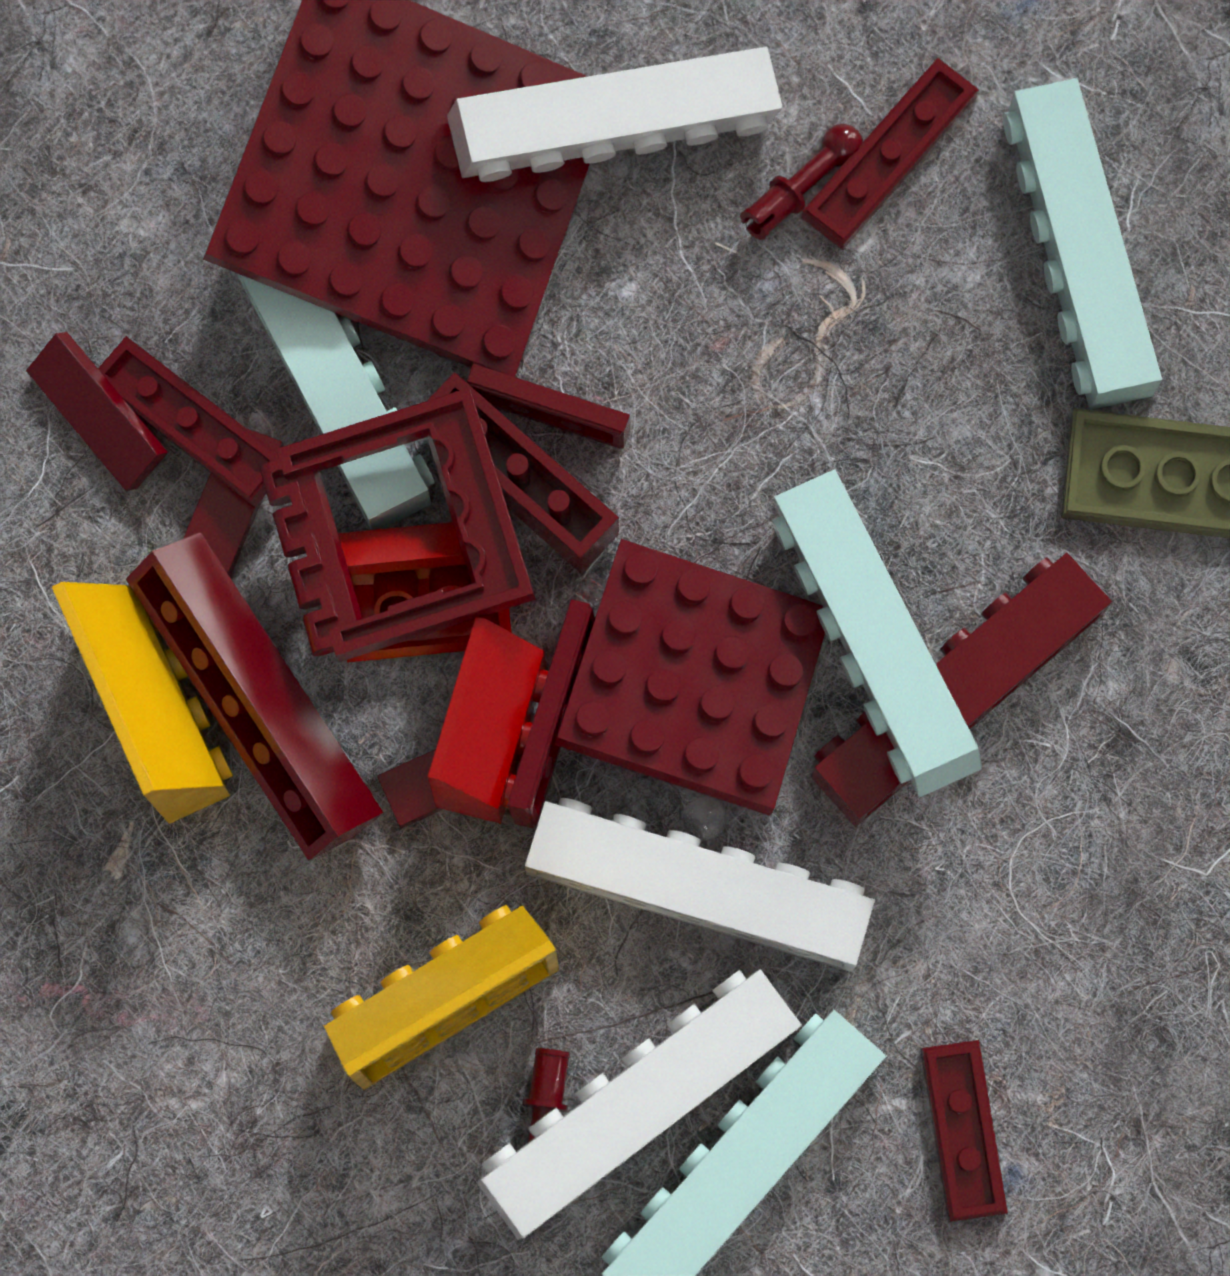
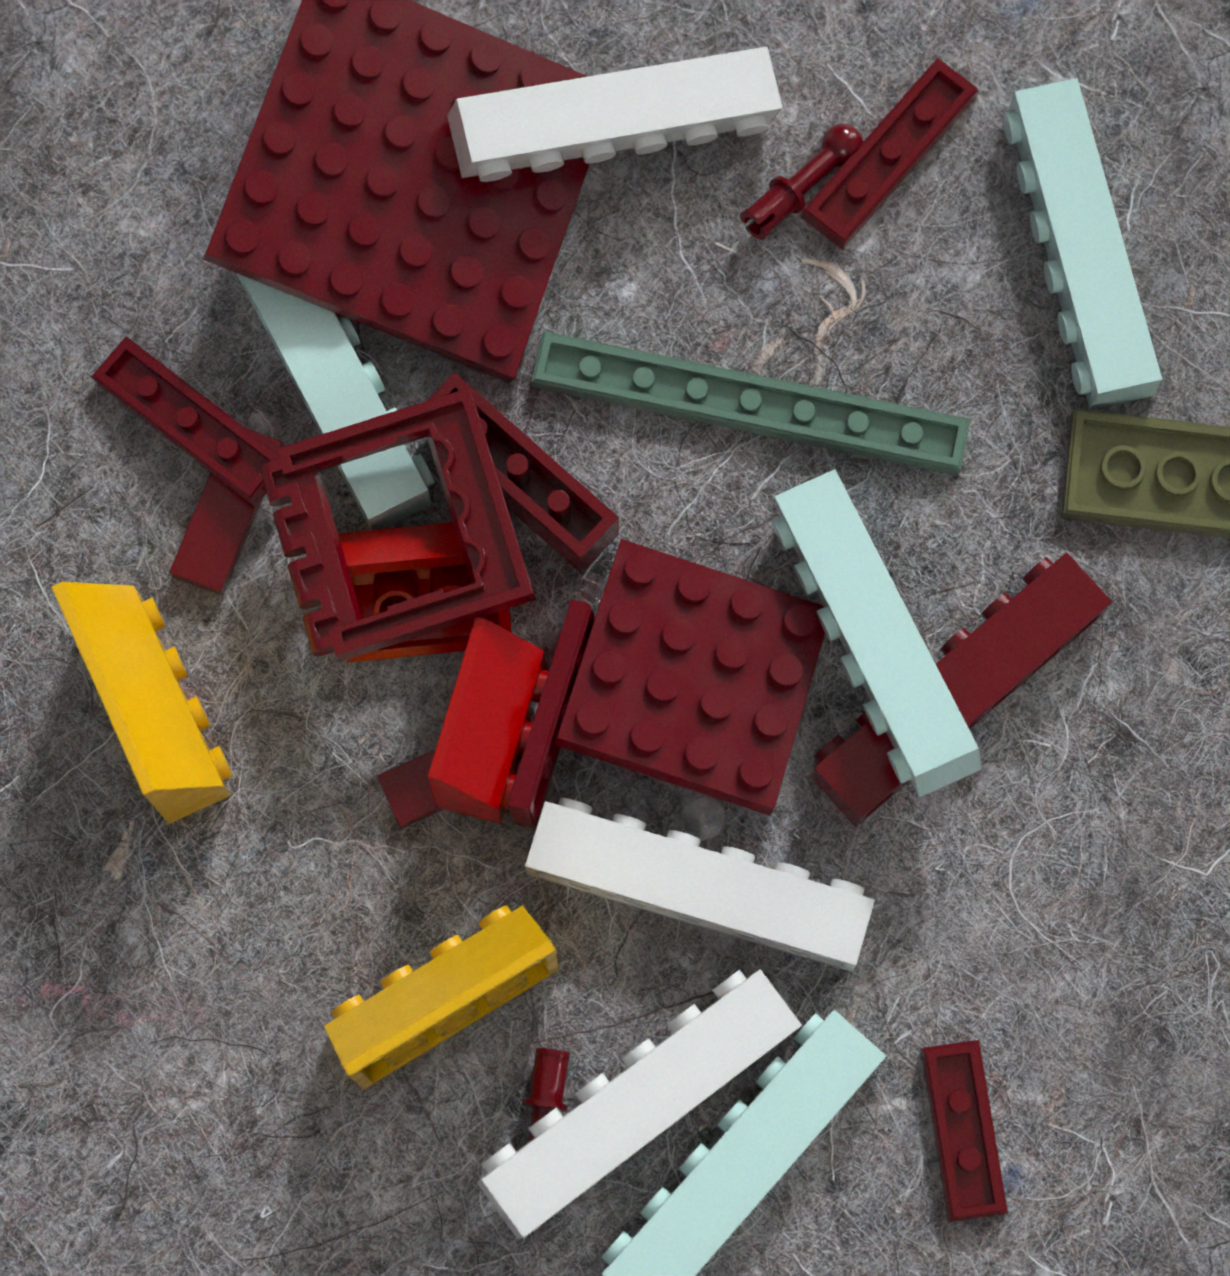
dark red tile [26,332,168,491] -> none
dark red brick [126,532,384,861] -> none
dark red tile [467,363,630,449] -> none
none -> sand green tile [531,331,971,476]

